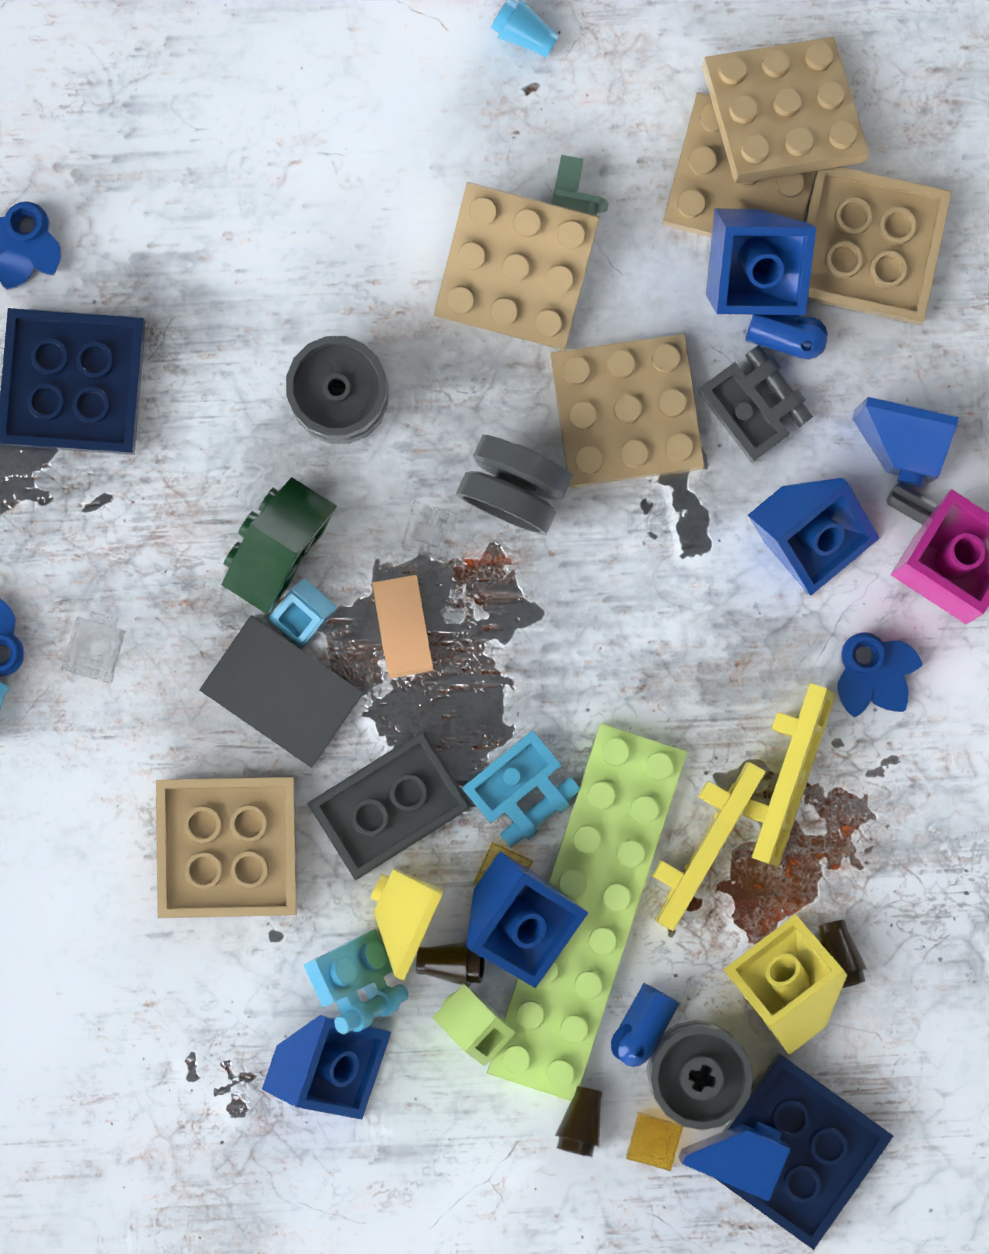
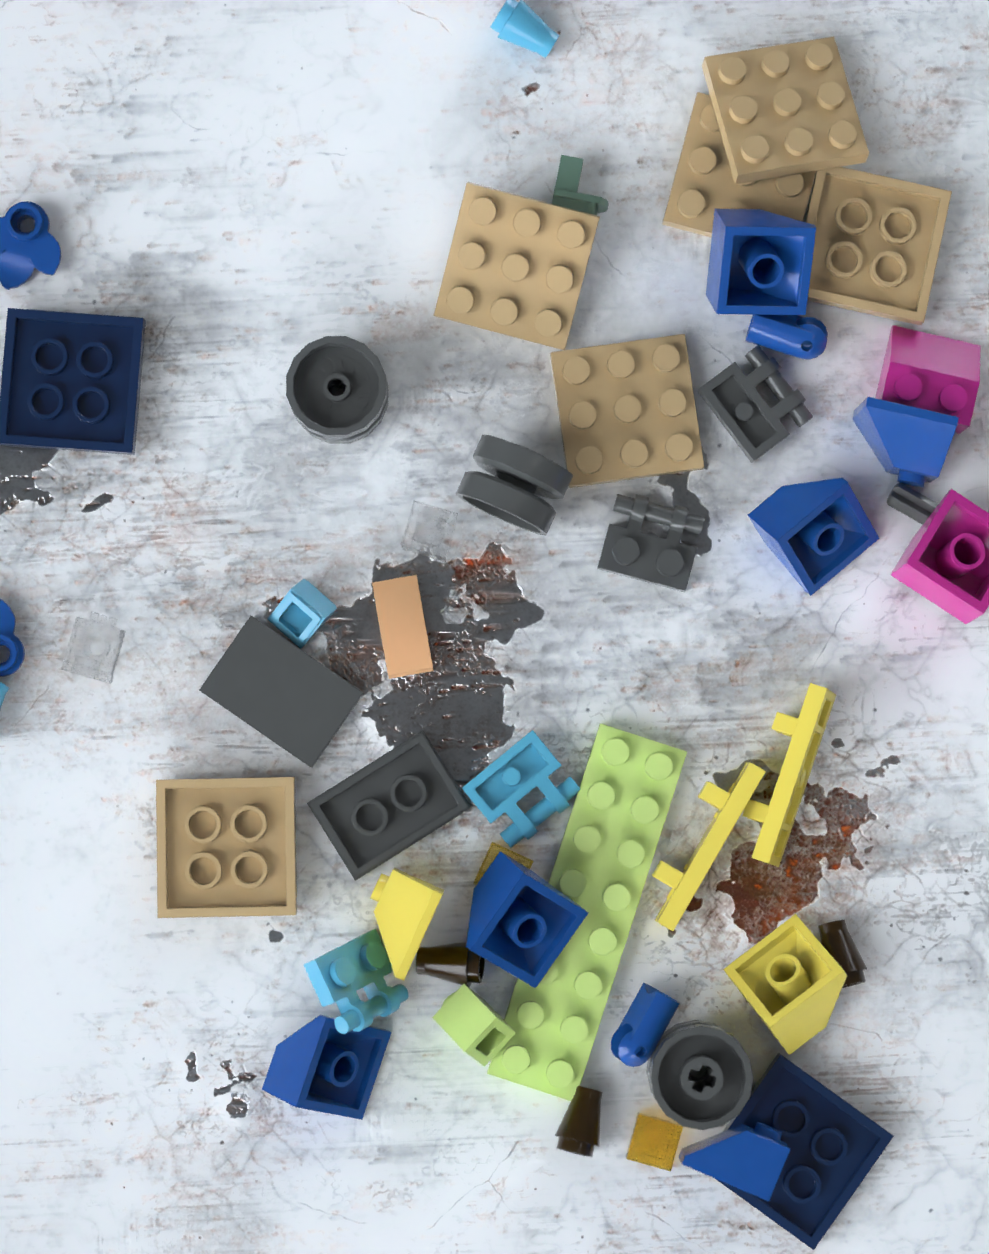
dark green brick [221,477,337,614] -> none
blue plate [837,632,923,717] -> none
none -> dark grey plate [597,494,705,592]
none -> dark pink slope [875,325,981,434]

